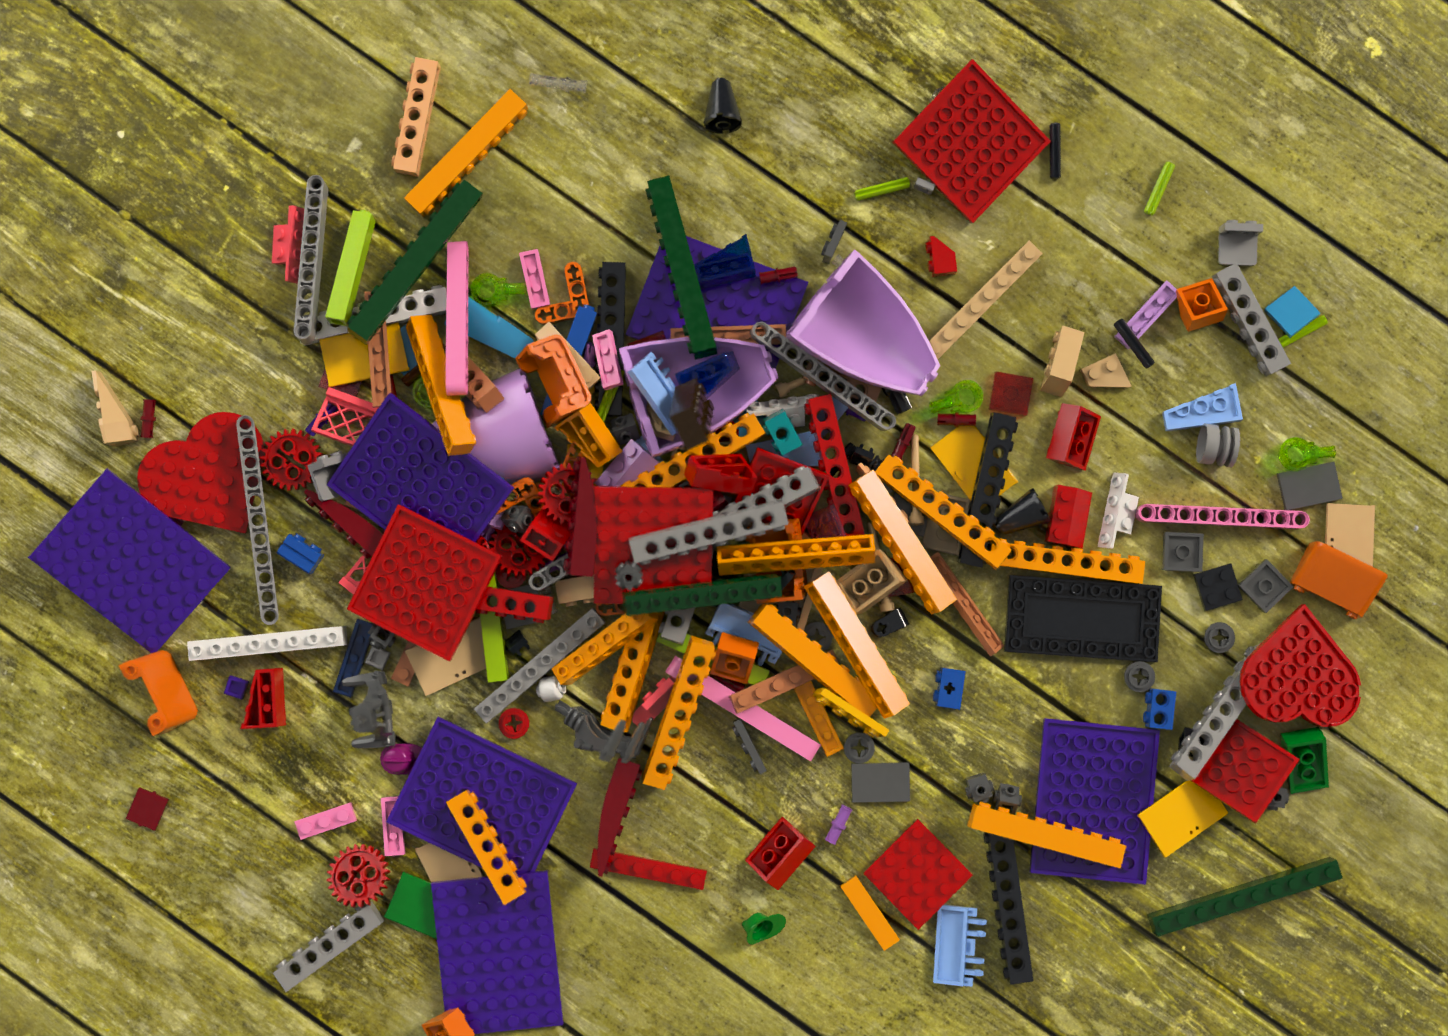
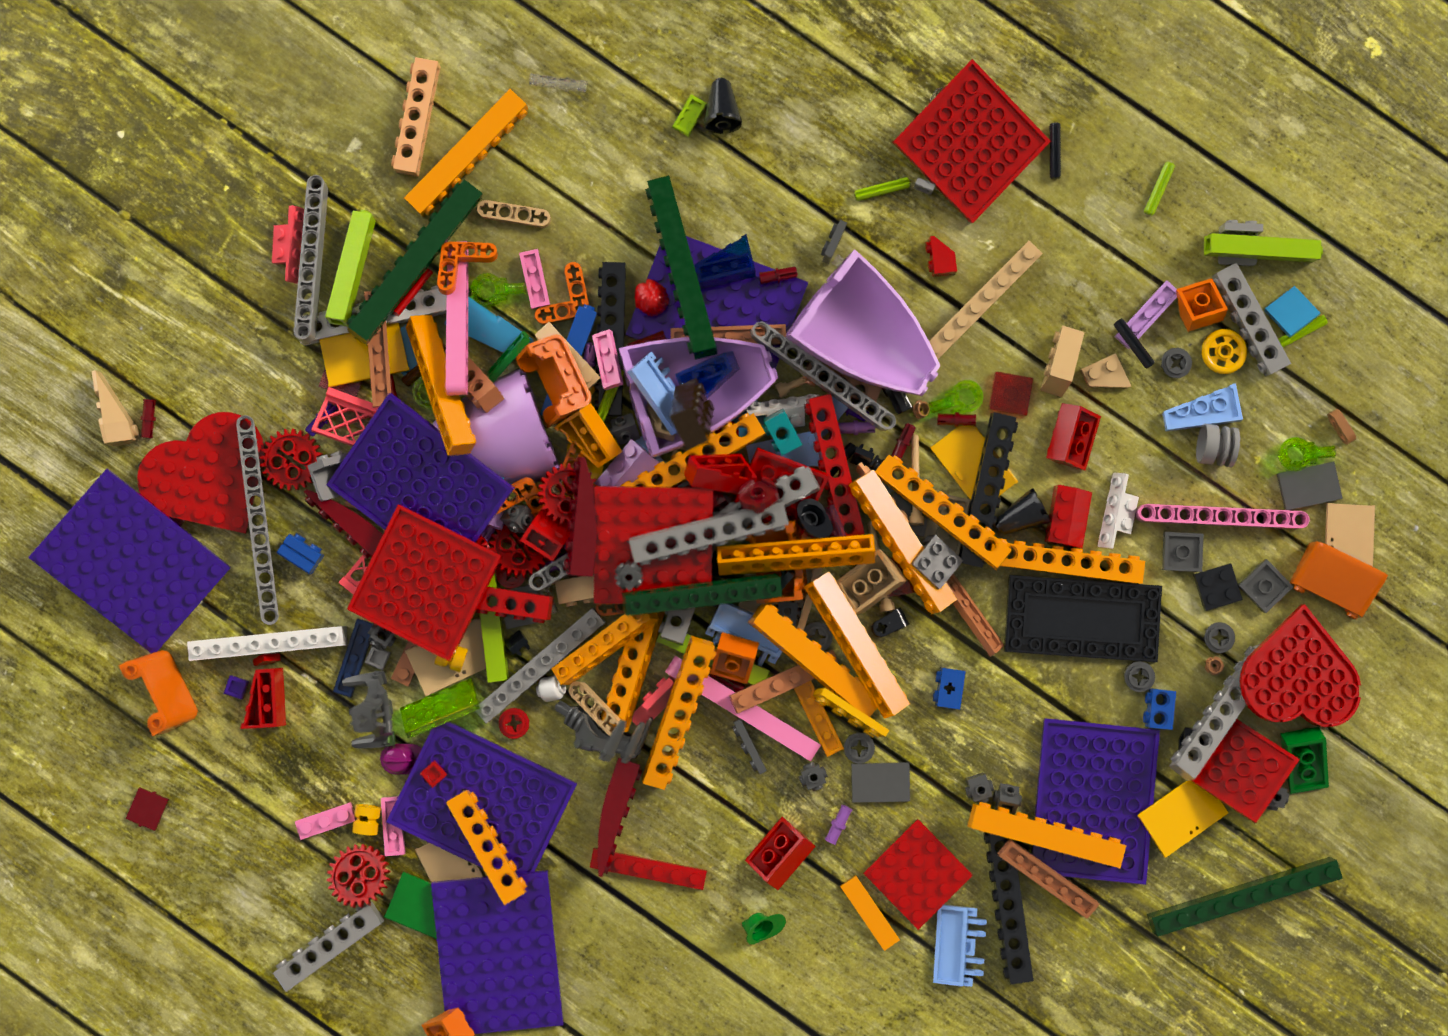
none -> red tile [253,653,281,666]
none -> yellow wheel [352,804,381,835]
none -> red bar [393,268,433,317]
none -> clear neon green plate [400,678,480,739]
none -> red tile [420,760,448,788]
none -> yellow wheel [434,646,468,673]
none -> orange beam [437,241,498,295]
none -> tan beam [477,200,551,228]
none -> green tile [486,331,530,383]
none -> tan beam [569,681,625,736]
none -> red hair [634,279,669,317]
none -> lime plate [672,94,707,137]
none -> dark red plate [739,478,779,514]
none -> black piece [797,499,833,538]
none -> dark grey brick [799,762,828,791]
none -> medium lavender pin [838,420,875,435]
none -> medium nougat plate [912,400,930,419]
none -> flat silver bracket [912,535,963,589]
none -> nougat plate [998,839,1100,919]
none -> dark grey gear [1161,348,1192,378]
none -> yellow plate [1201,329,1247,374]
none -> lime brick [1204,233,1323,262]
none -> medium nougat plate [1205,656,1224,675]
none -> medium nougat beam [1327,409,1356,445]

